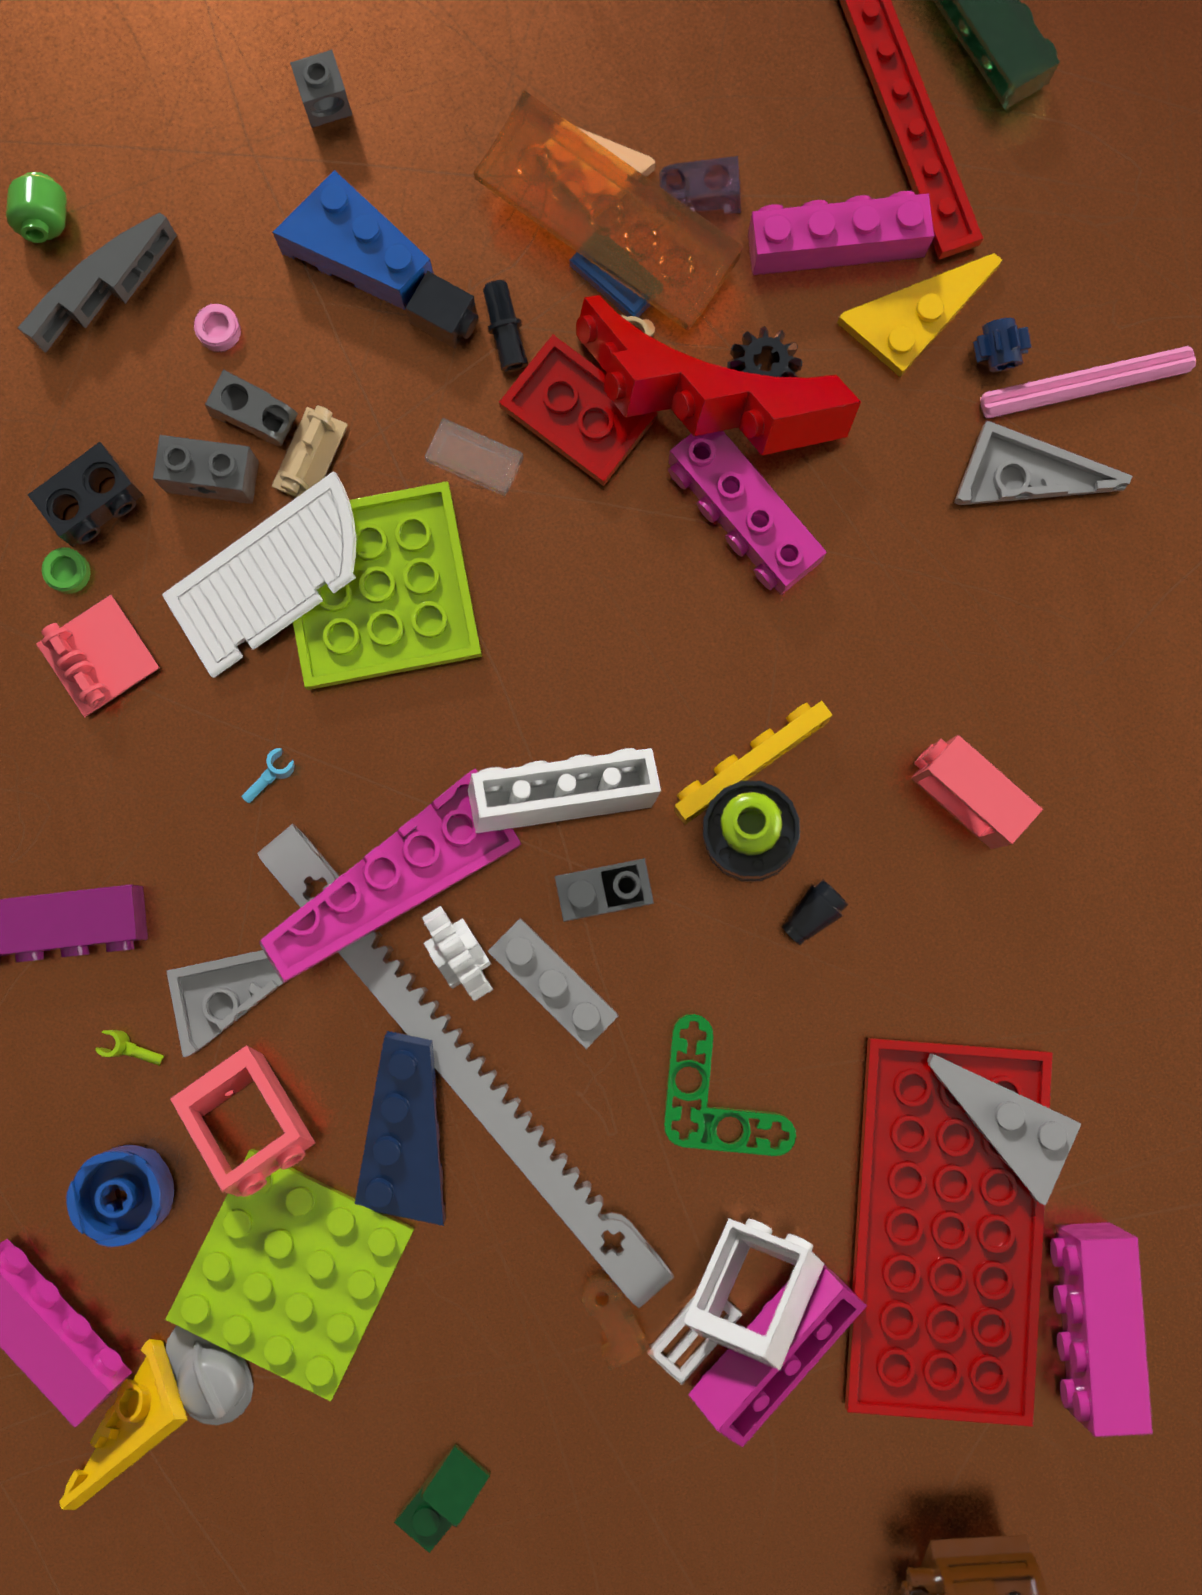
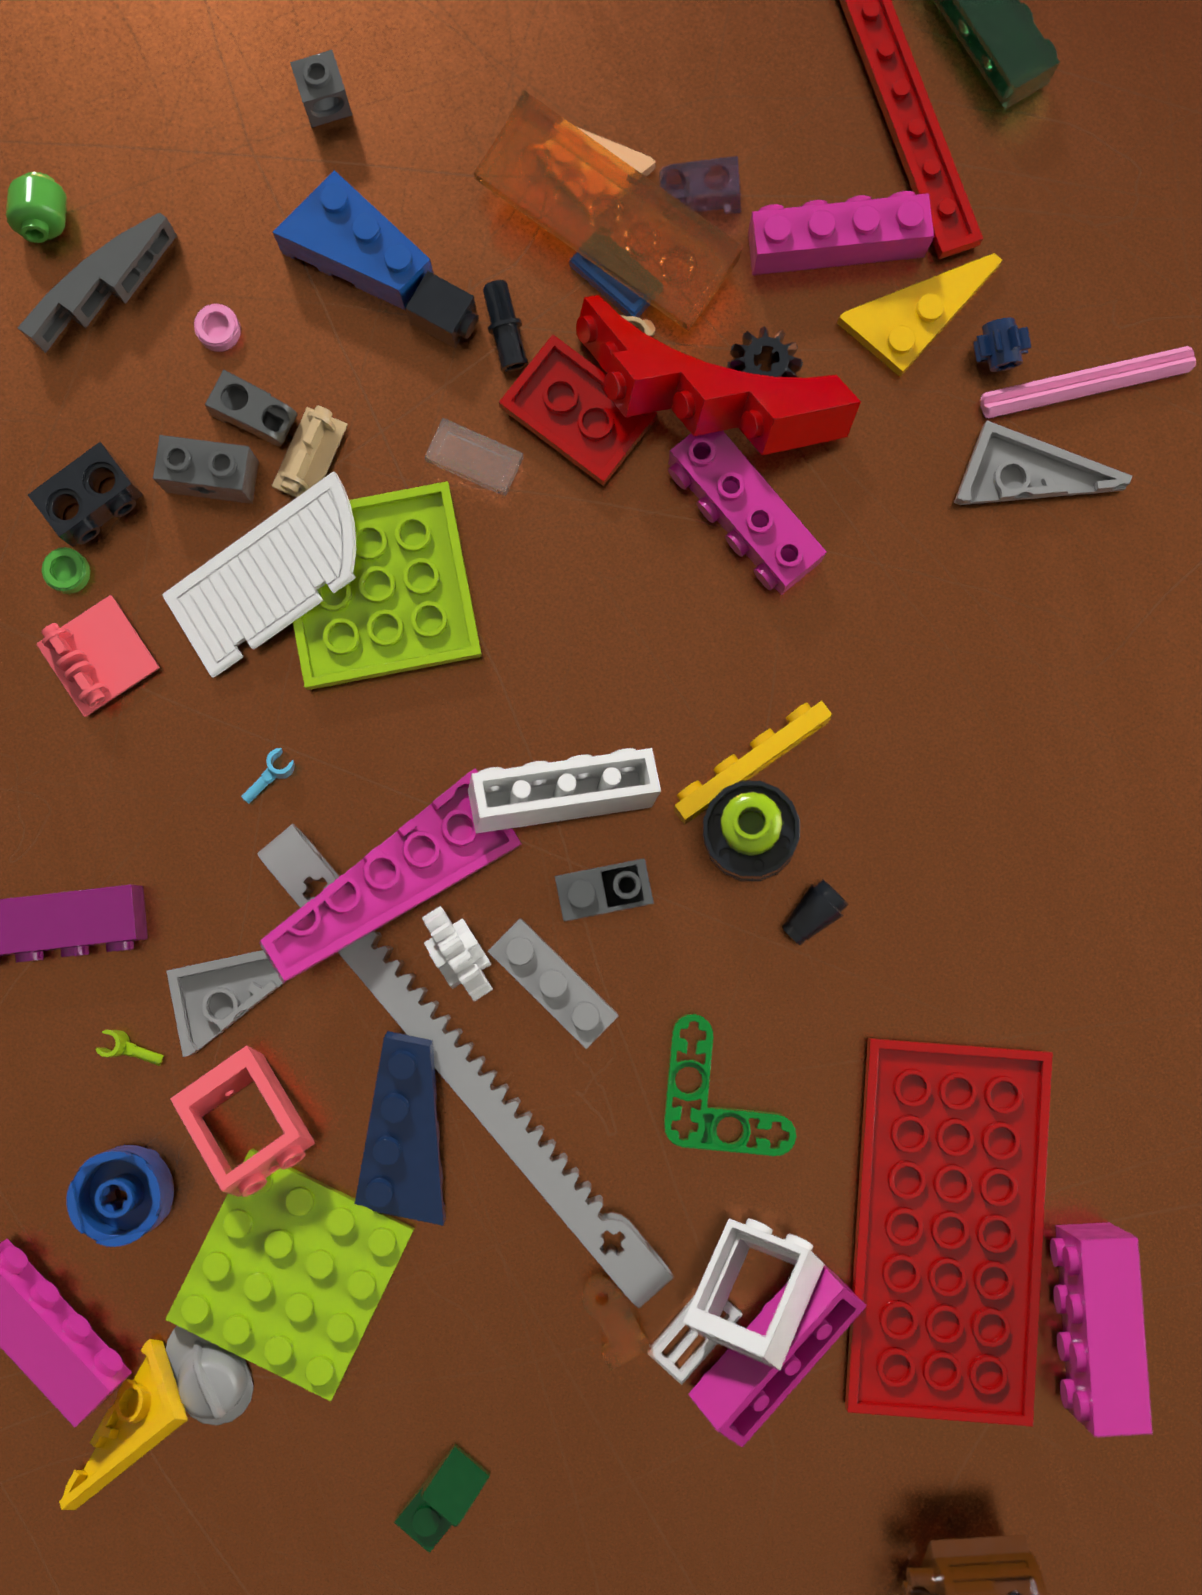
coral window [911,735,1043,849] -> none
light grey wing [927,1053,1081,1206] -> none

